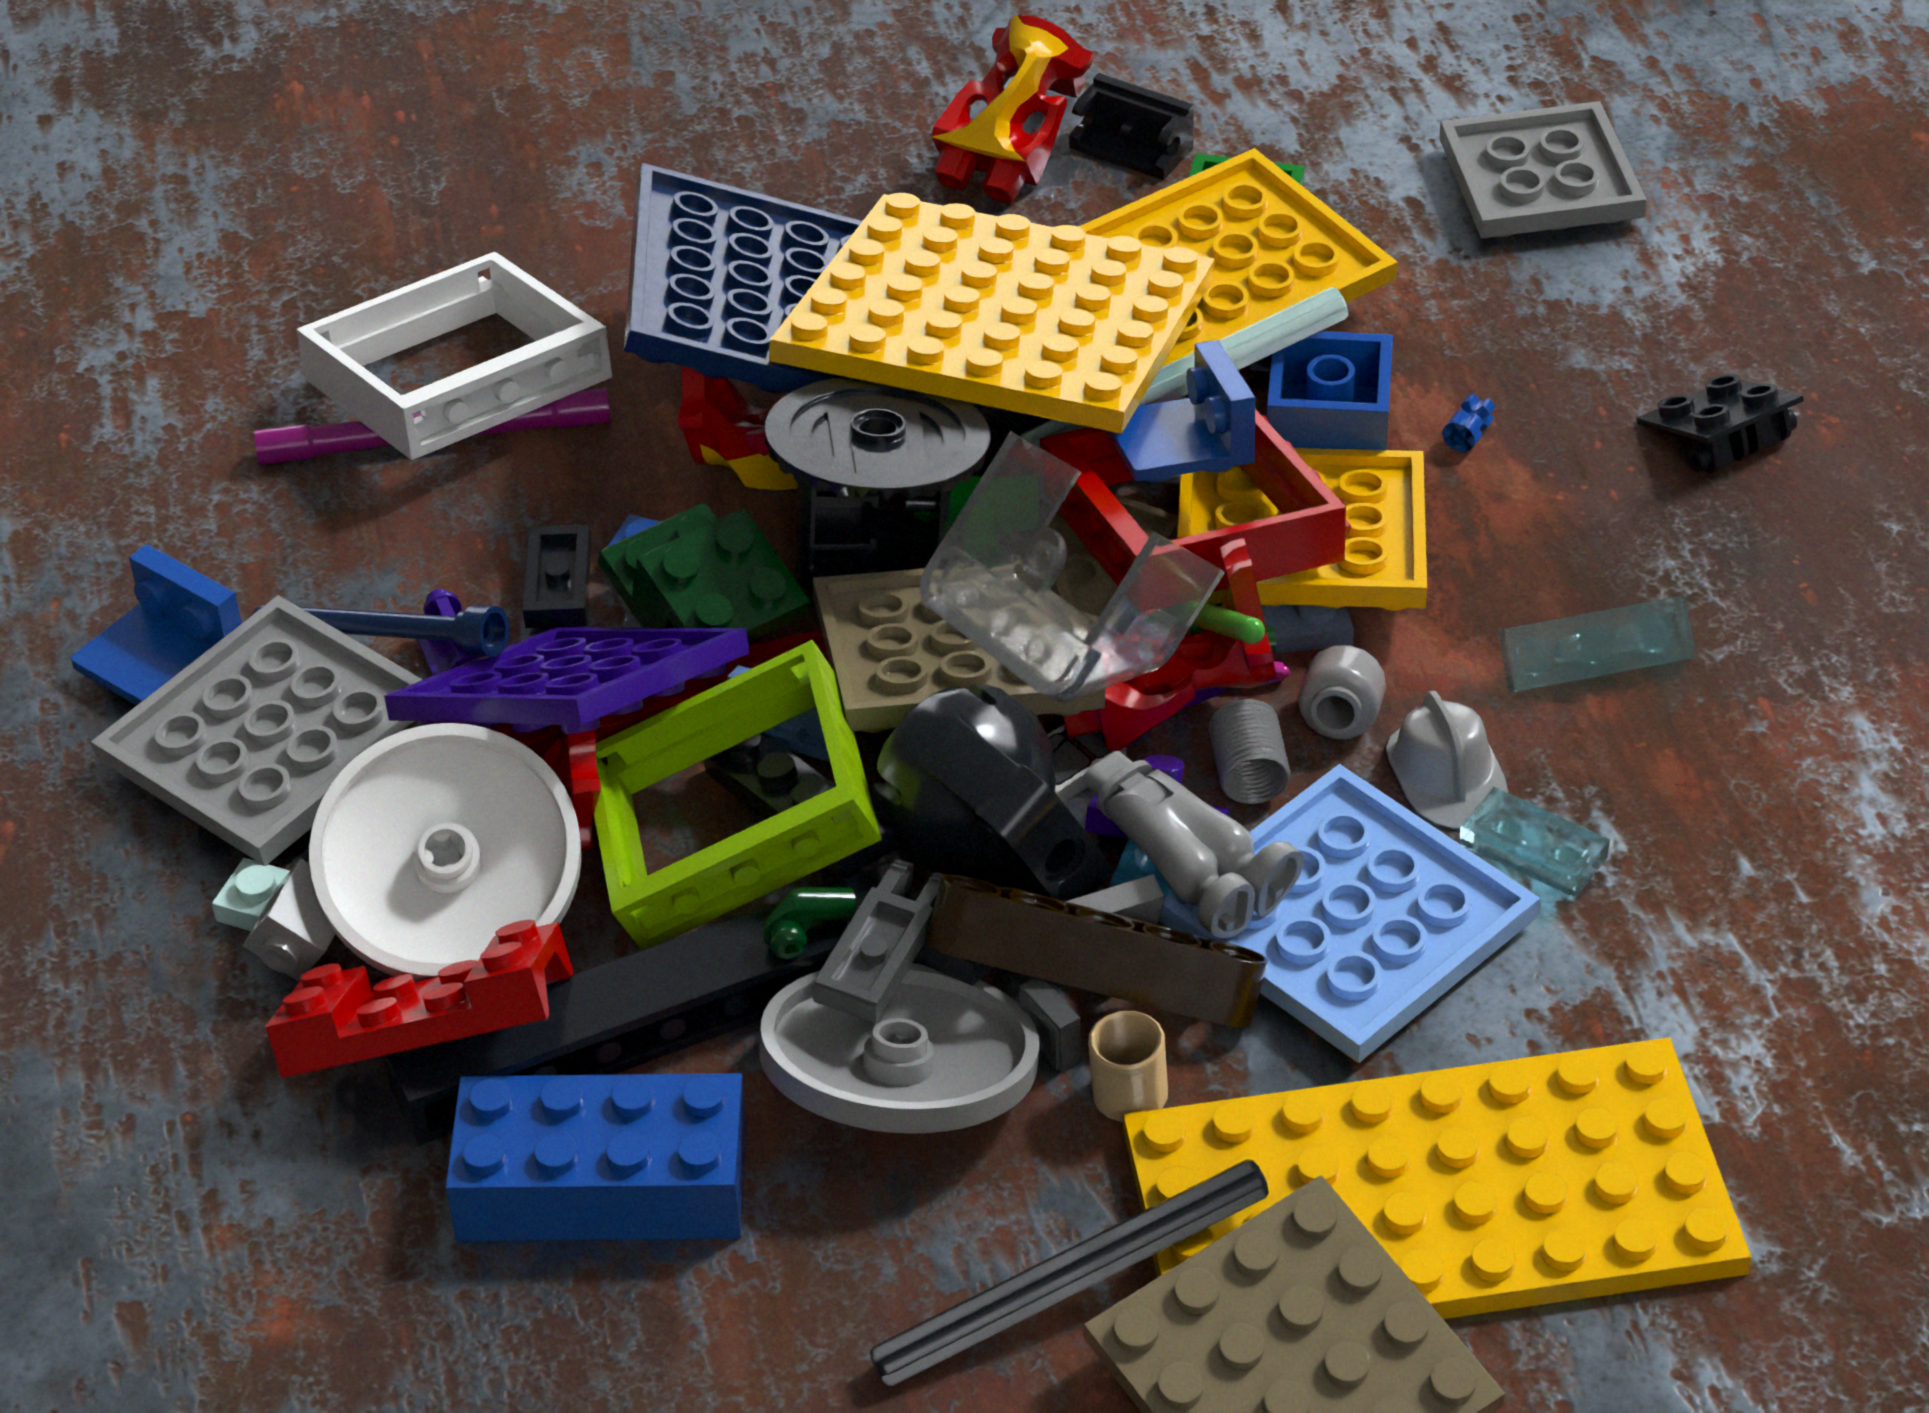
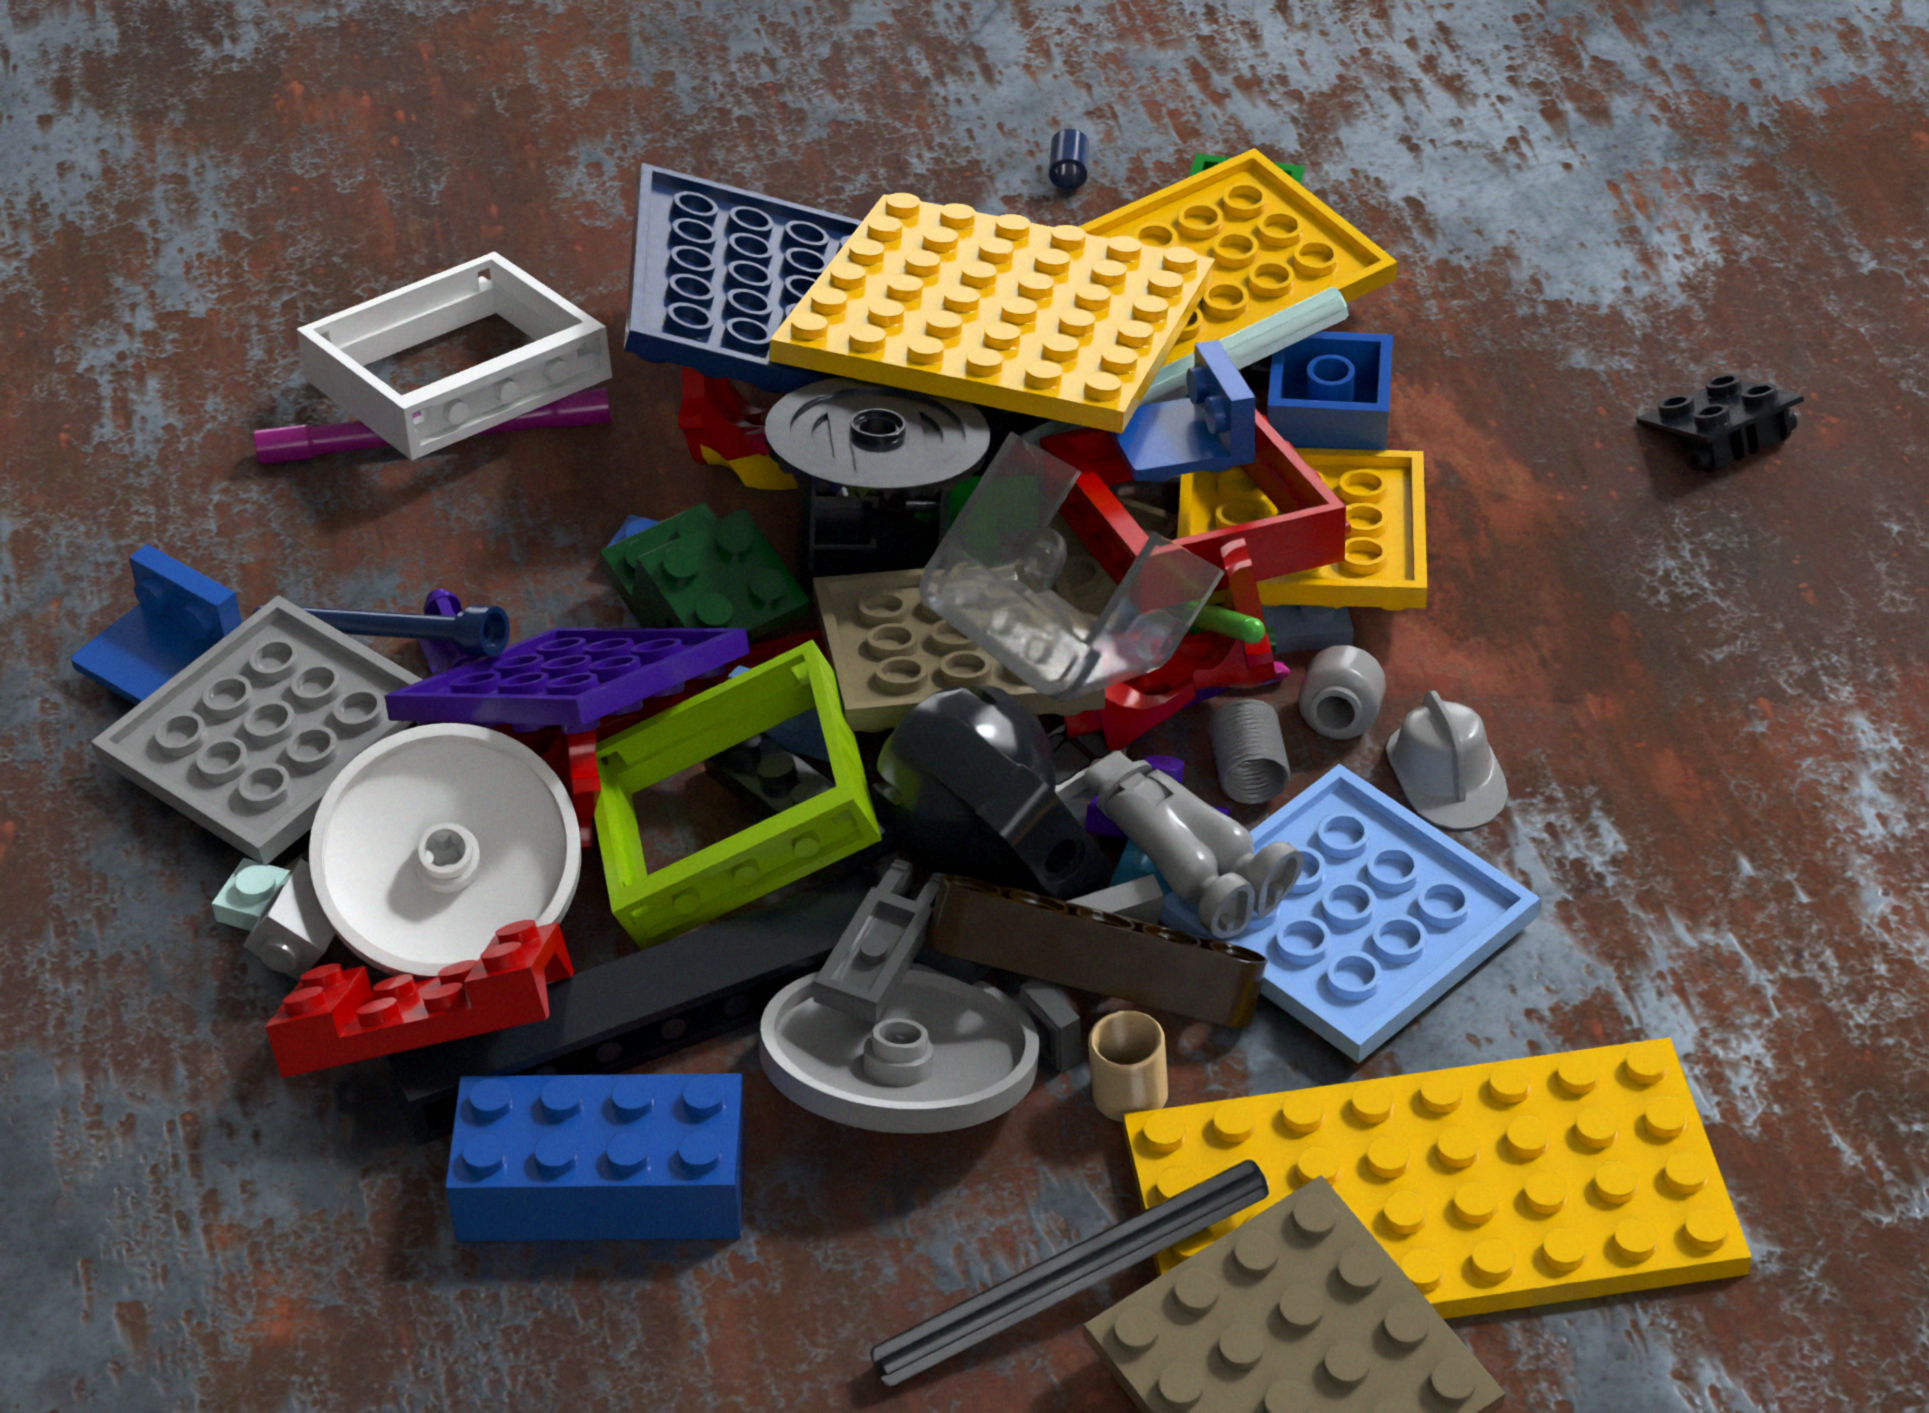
black plate [523,525,592,628] -> none
dark green arm [763,887,856,959] -> none
red hips [931,15,1095,204] -> none
black hinge [1069,73,1194,180] -> none
light grey plate [1439,101,1647,239] -> none
blue piece [1442,393,1495,452] -> none
clear light blue plate [1459,787,1610,898] -> none
clear light blue plate [1497,595,1696,692] -> none
none -> dark blue hinge [1049,129,1089,189]

